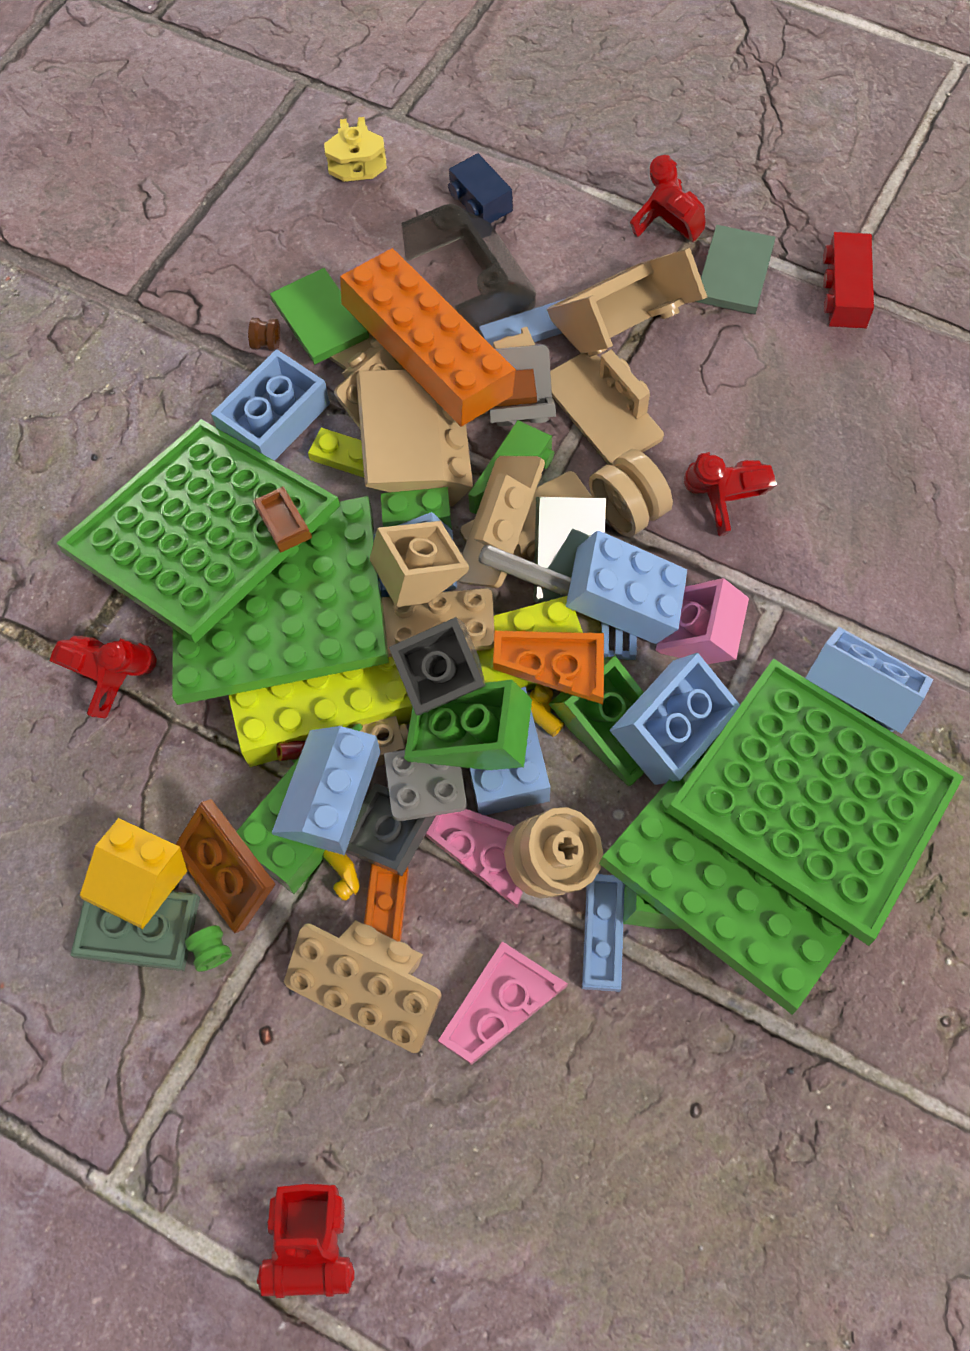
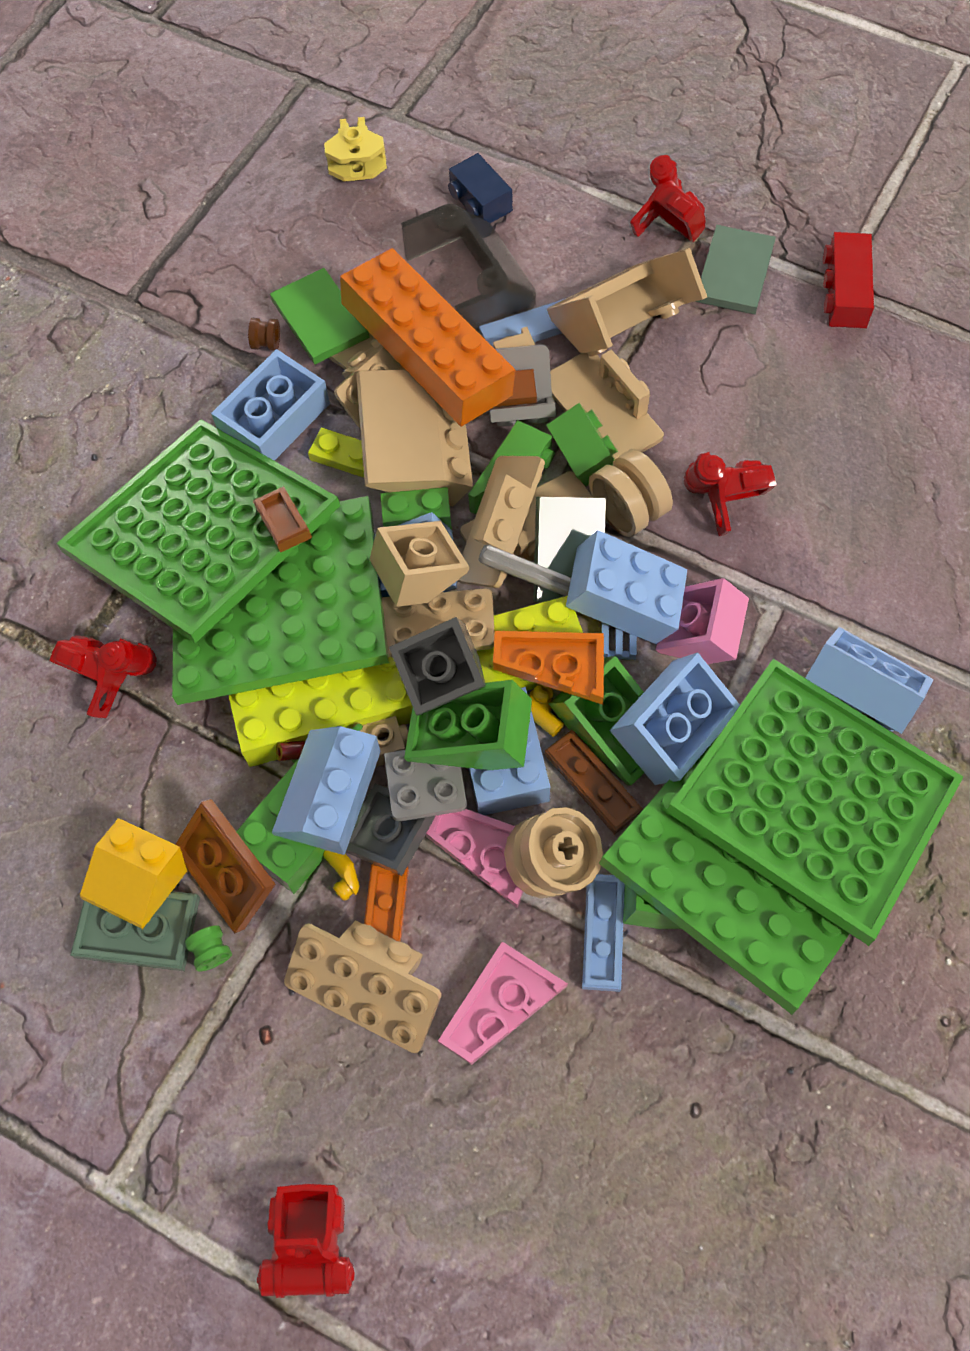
none -> dark orange tile [544,730,643,835]
none -> bright green brick [546,403,618,487]

